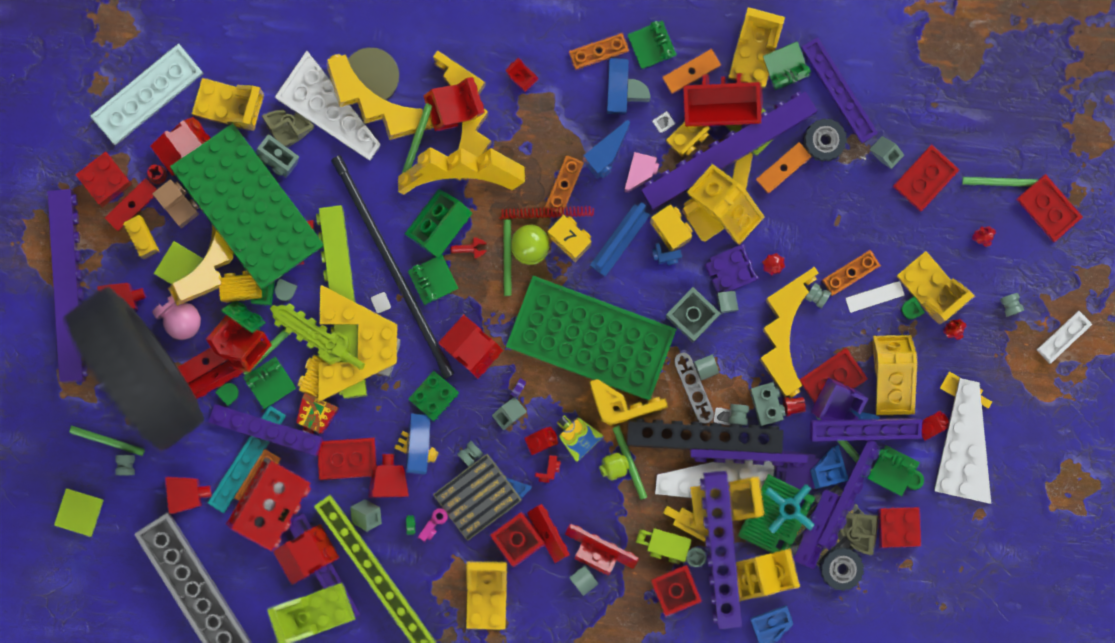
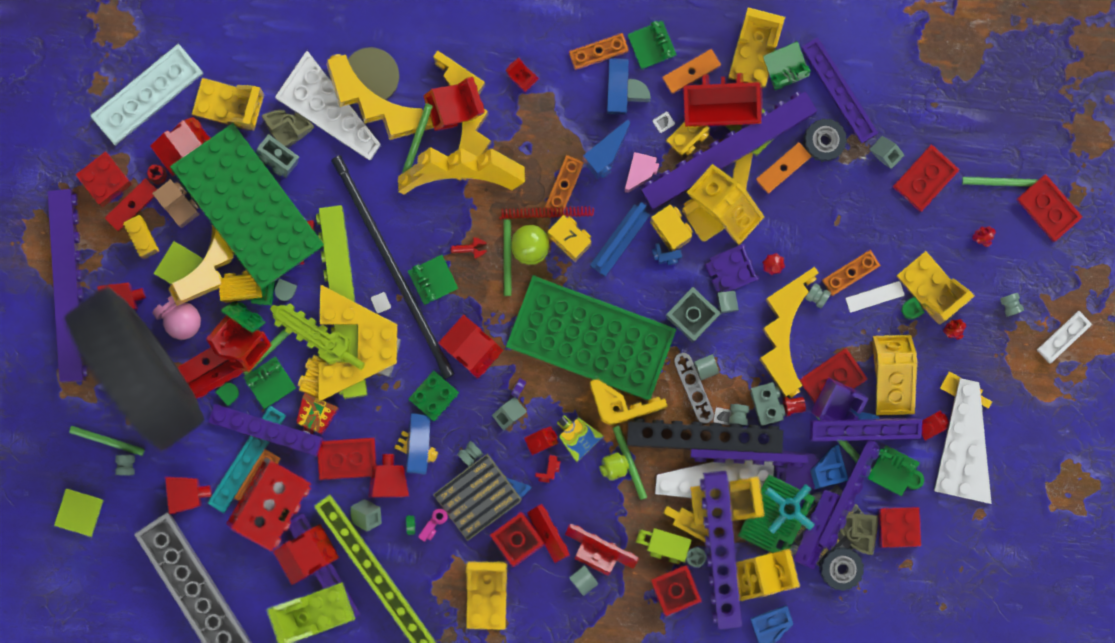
green slope [405,189,473,258] -> none

